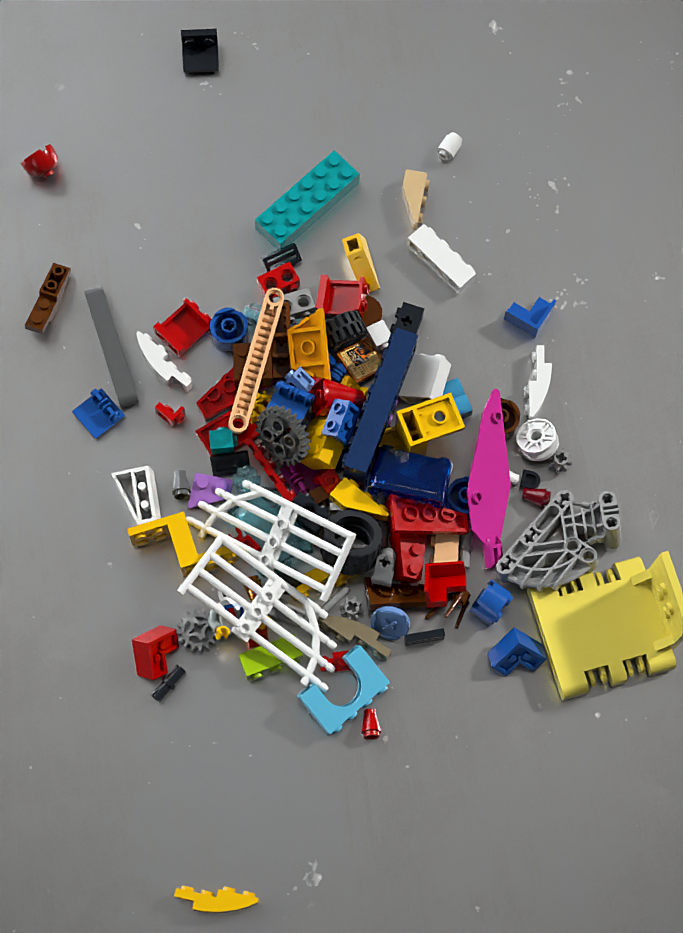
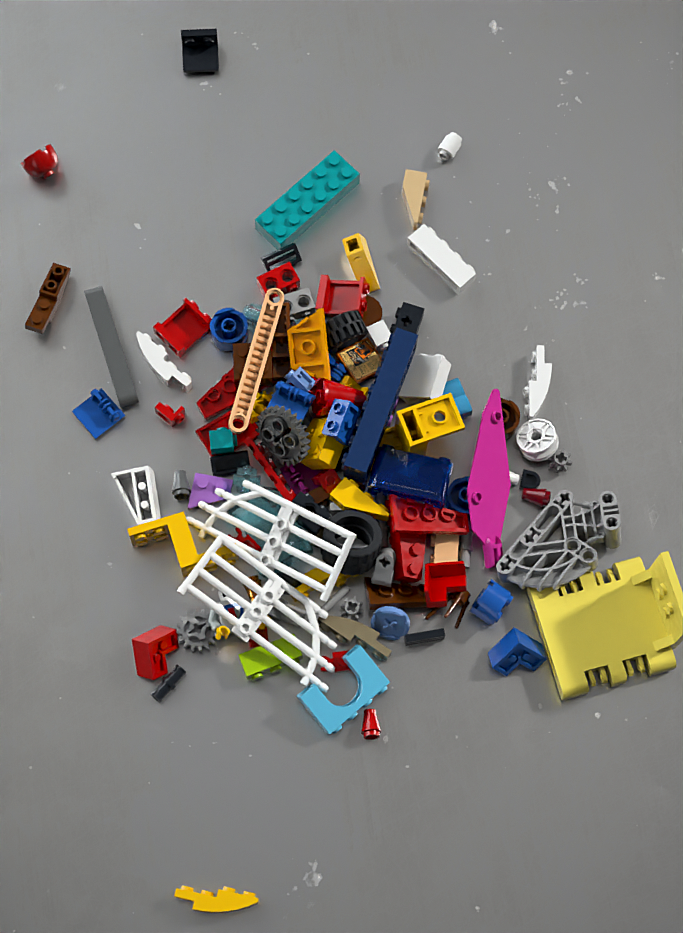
blue panel [504,297,557,338] -> none

